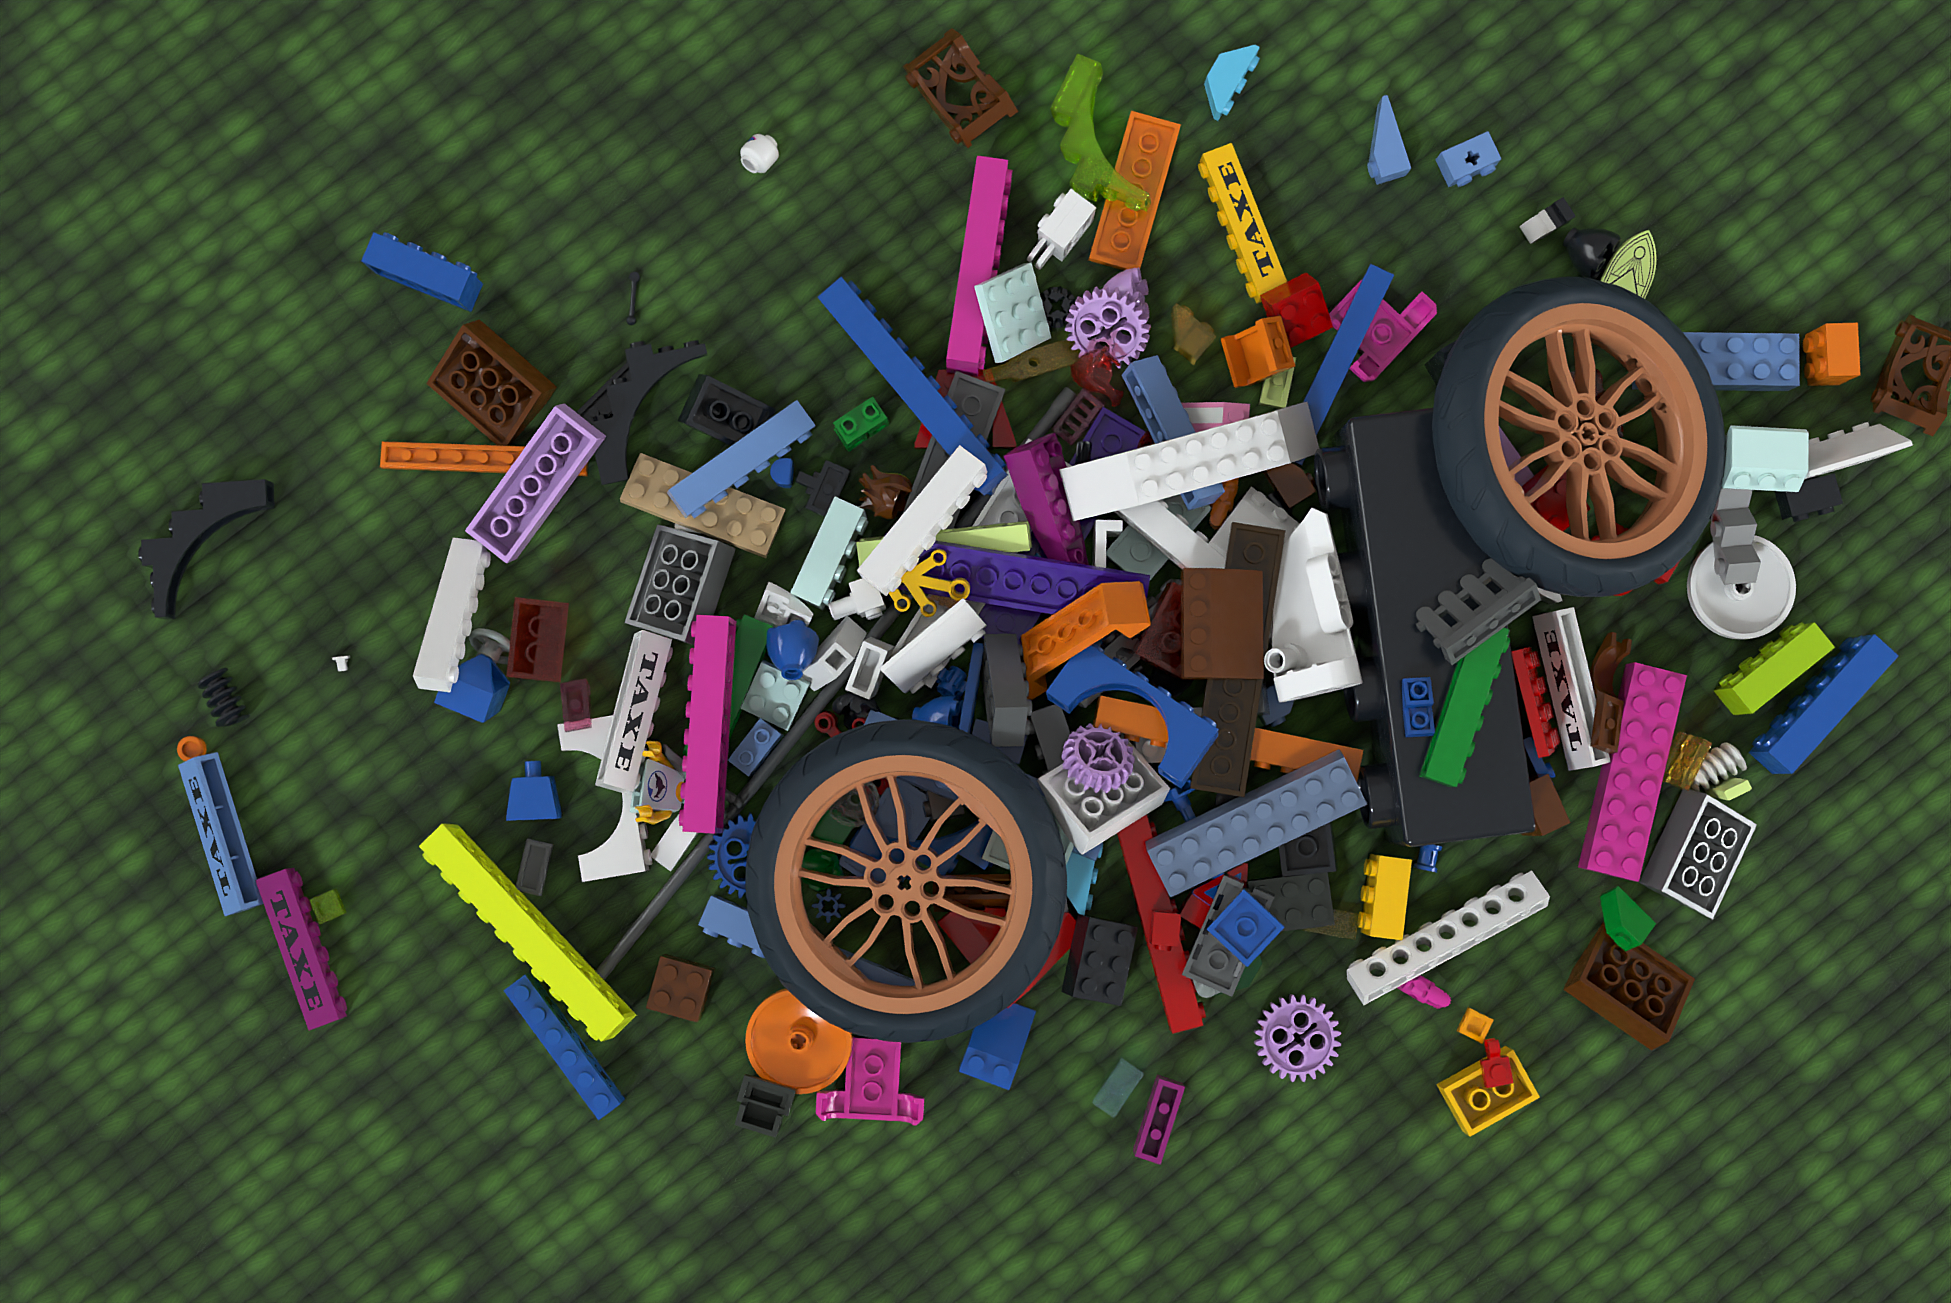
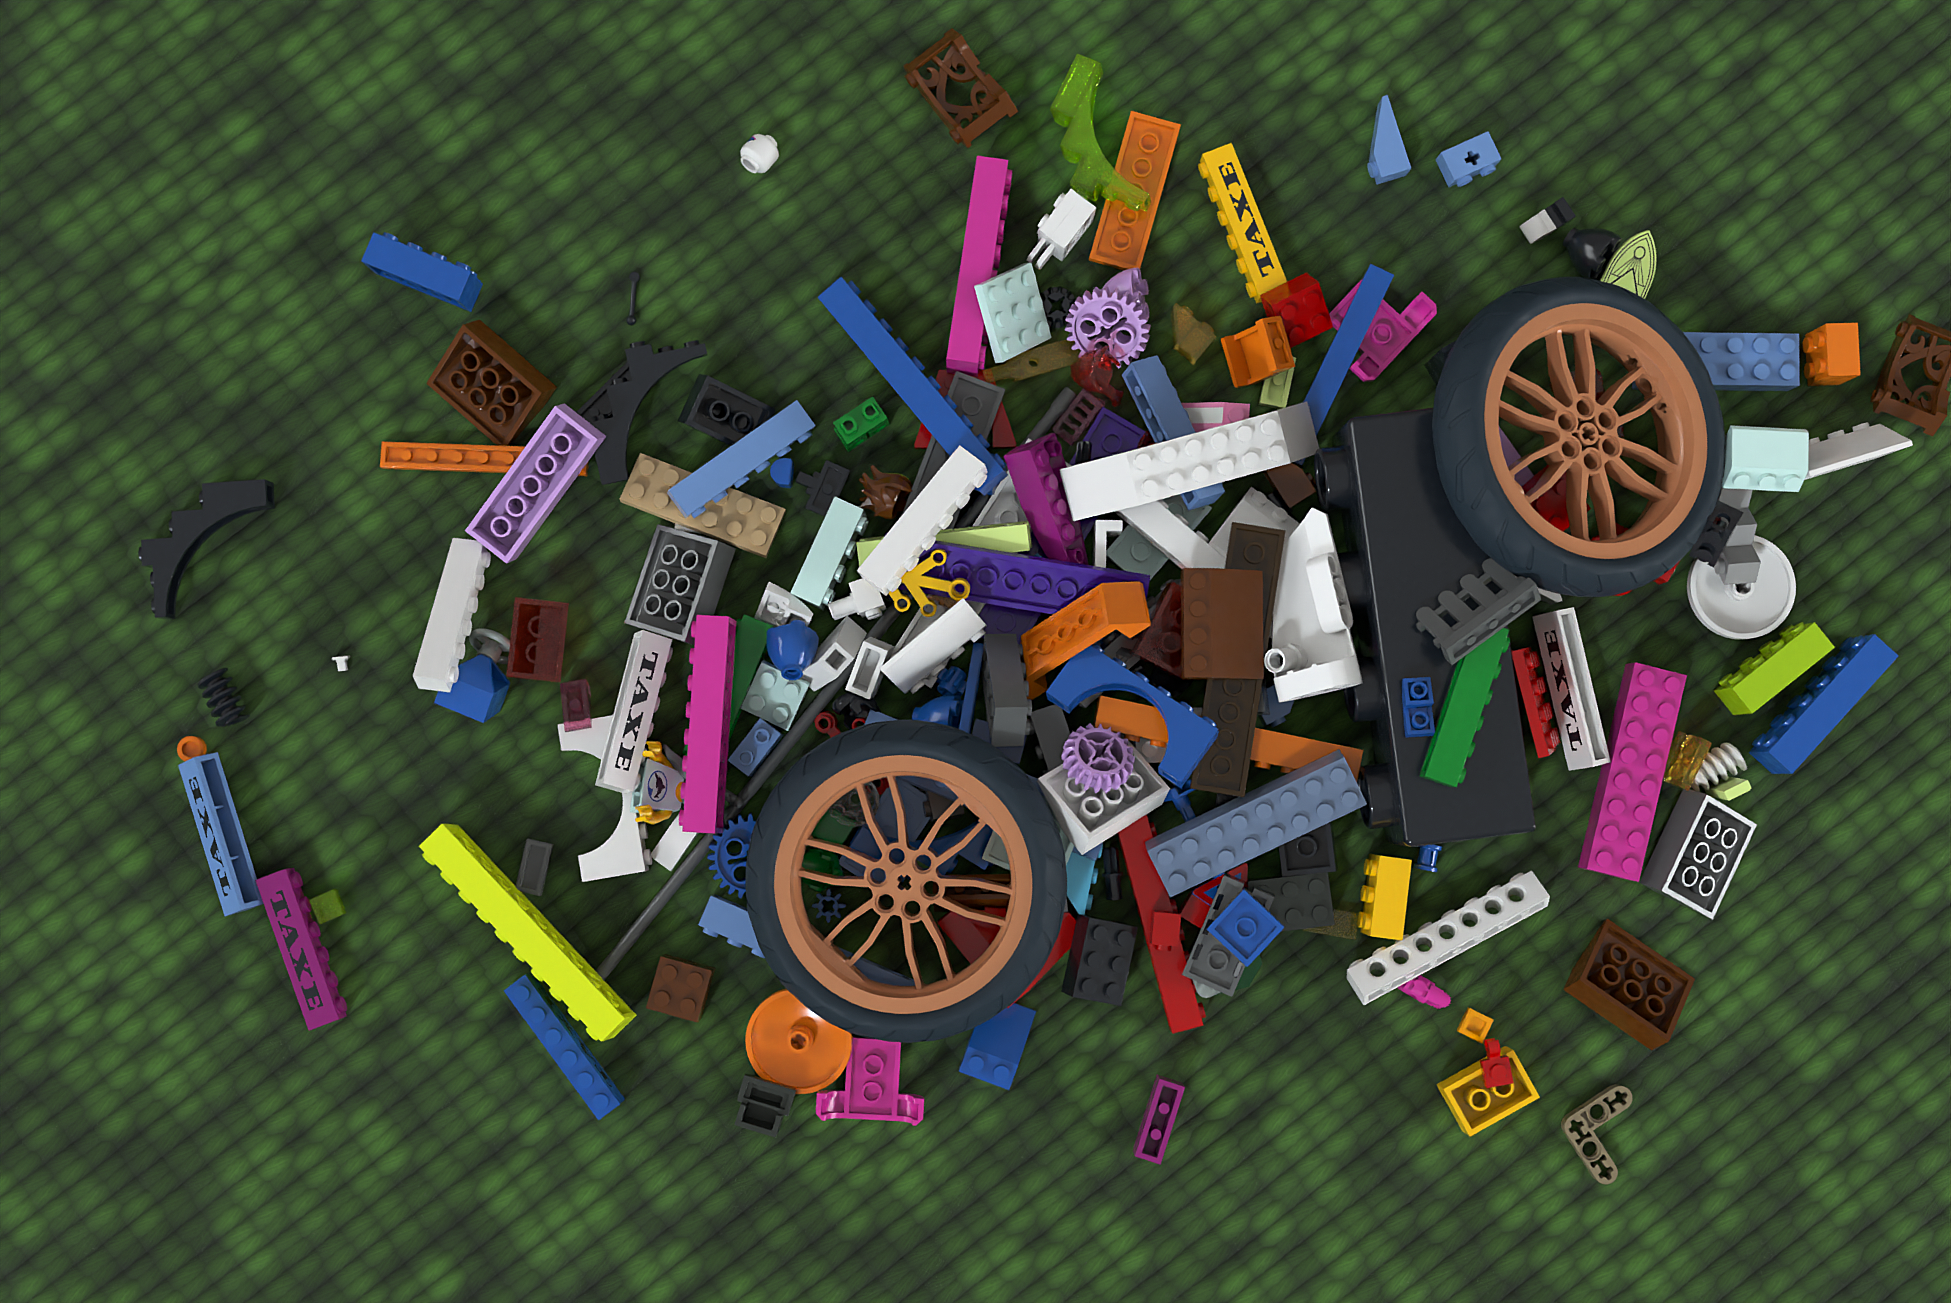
blue torso [506,761,562,821] -> none
clear light blue plate [1092,1058,1144,1118] -> none
medium azure slope [1204,45,1260,121] -> none
orange hinge [1209,478,1239,530] -> none
lavender gear [1254,994,1341,1082] -> none
reddish brown brick [1521,774,1571,836] -> none
blue plate [1523,734,1556,785] -> none
reddish brown piece [1590,632,1632,754] -> none
green slope [1600,886,1656,952] -> none
black brick [1774,473,1843,522] -> none
none -> black axle [1102,847,1123,900]
none -> dark tan beam [1561,1084,1632,1184]
none -> black brick [1689,500,1744,568]

